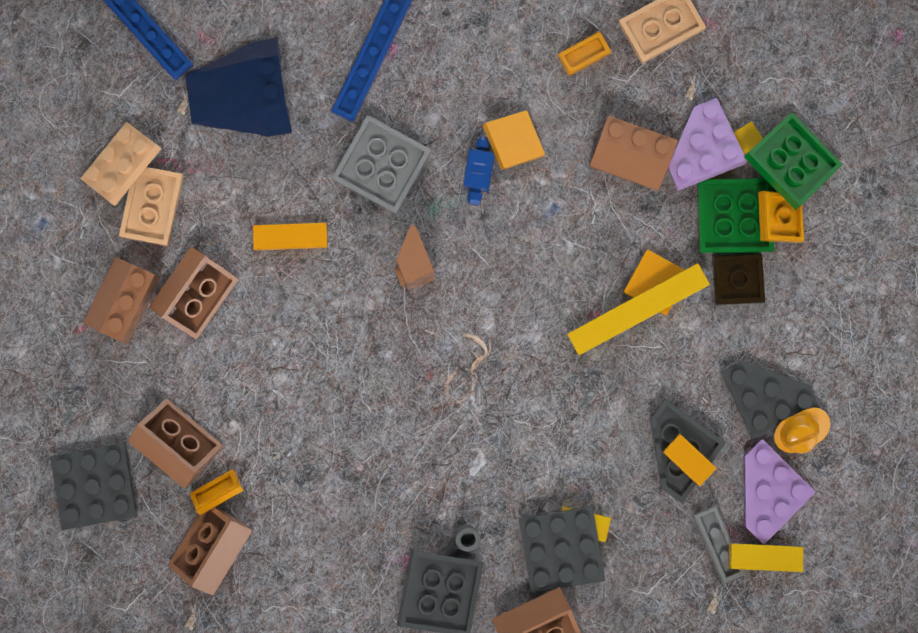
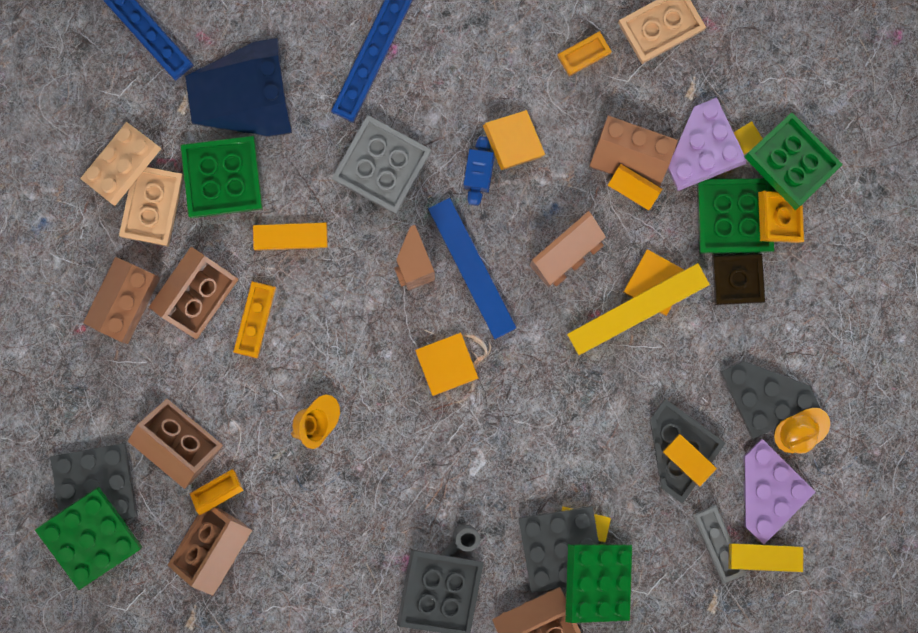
none -> green plate [35,487,142,590]
none -> green plate [181,136,263,219]
none -> light orange tile [233,281,276,359]
none -> light orange piece [291,394,340,449]
none -> light orange tile [415,333,479,396]
none -> blue tile [428,198,517,340]
none -> nougat slope [529,211,606,288]
none -> green plate [565,544,632,623]
none -> light orange tile [608,164,662,210]

